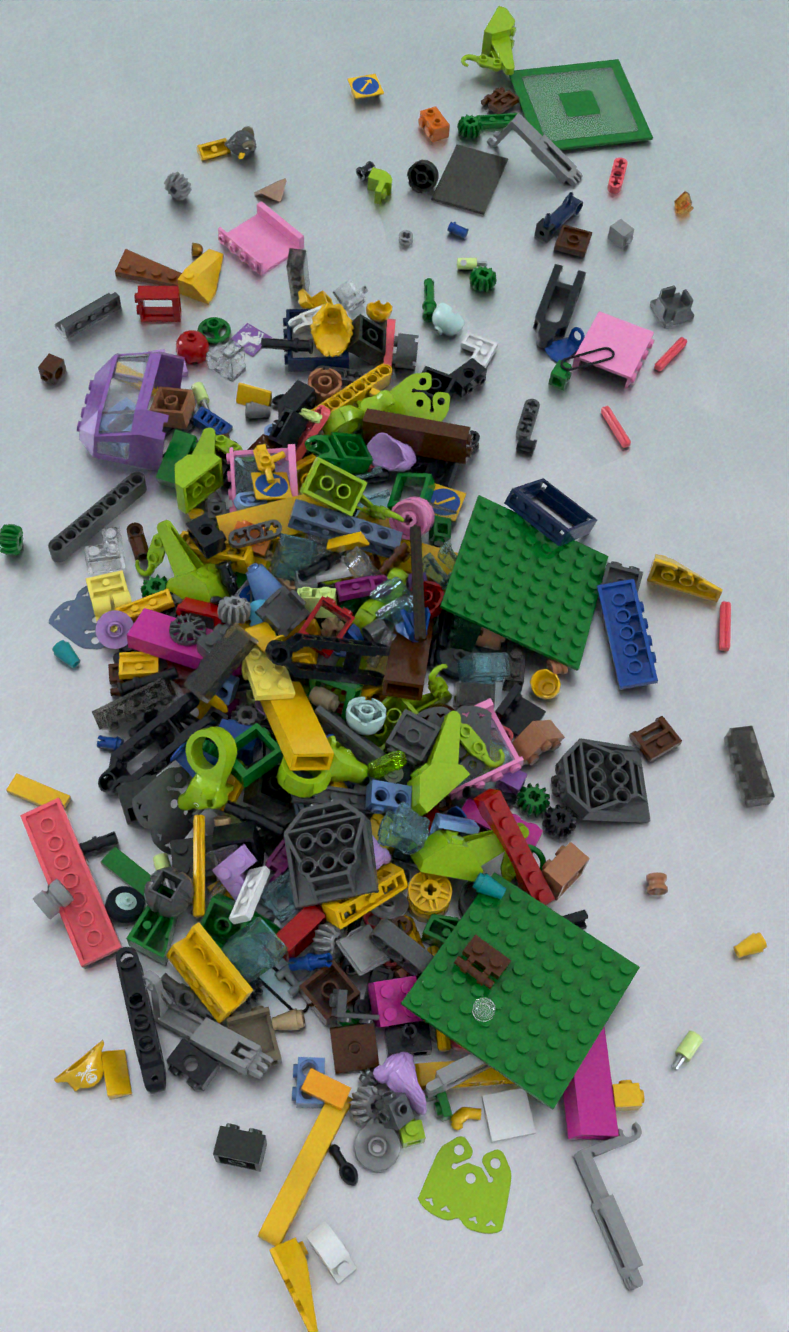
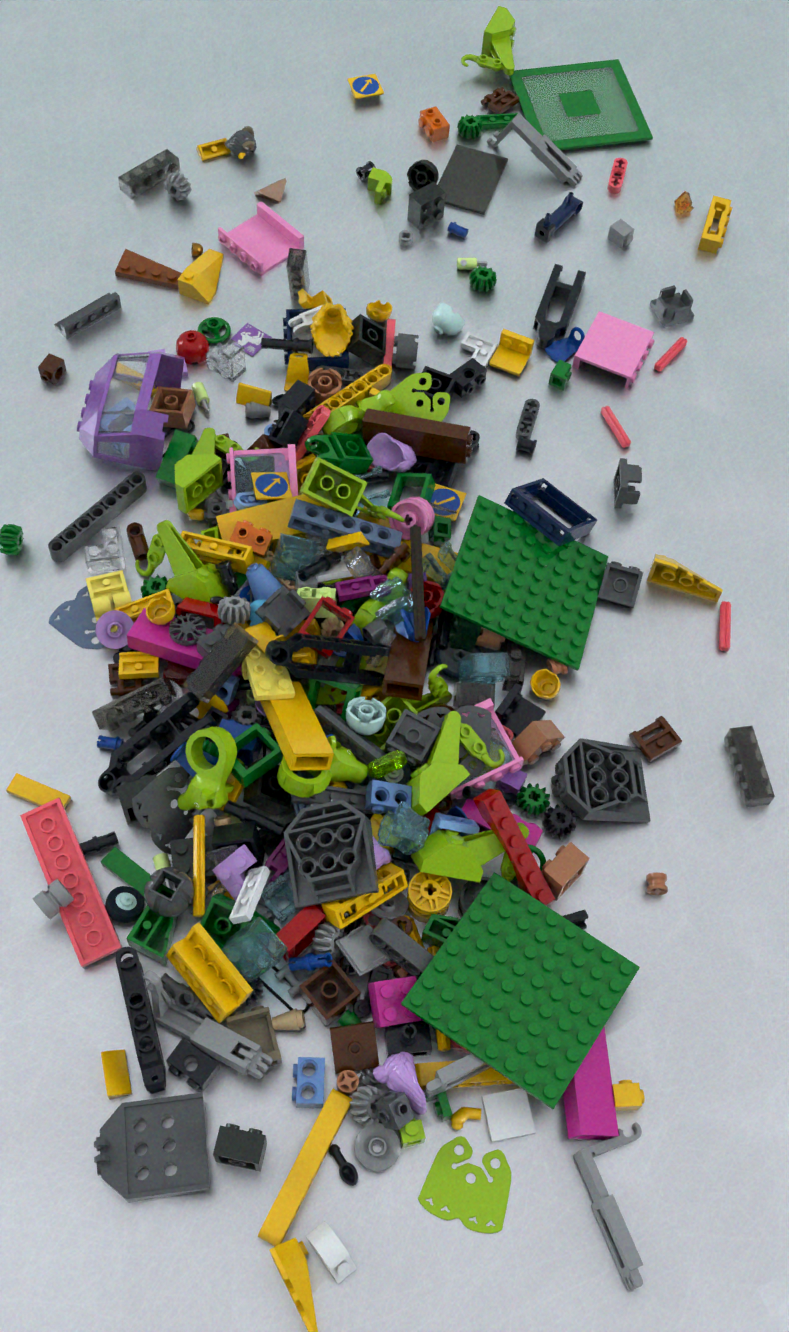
teal cone [52,640,81,668] -> none
yellow hat [54,1039,104,1091] -> none
black pin [117,666,179,699] -> none
red window [134,286,182,322] -> none
black brick [185,514,227,559] -> none
blue slope [193,406,233,435] -> none
dark grey beam [228,520,282,549] -> none
yellow piece [253,444,286,484] -> none
yellowish green axle [299,408,322,423] -> none
light orange tile [300,1068,351,1110] -> none
dark tan brick [309,686,340,713] -> none
dark grey bracket [329,988,380,1024] -> none
clear brick [332,279,368,311] -> none
green pin [422,278,437,322] -> none
reddish brown plate [454,935,511,989] -> none
clear tile [472,997,496,1022] -> none
teal cone [473,872,506,900] -> none
reddish brown plate [554,224,593,258] -> none
black piece [560,347,615,371] -> none
blue plate [597,579,658,690] -> none
yellowish green piece [671,1031,703,1071] -> none
yellow cone [733,932,767,958] -> none
none -> dark grey hinge [94,1093,210,1203]
none -> clear smoke brick [118,149,180,199]
none -> yellow hair [146,596,175,625]
none -> yellow piece [284,353,310,391]
none -> nougat wheel [336,1070,359,1096]
none -> pearl dark grey brick [407,182,446,230]
none -> yellow bracket [489,328,534,376]
none -> dark grey panel [614,458,642,509]
none -> yellow brick [698,195,733,254]

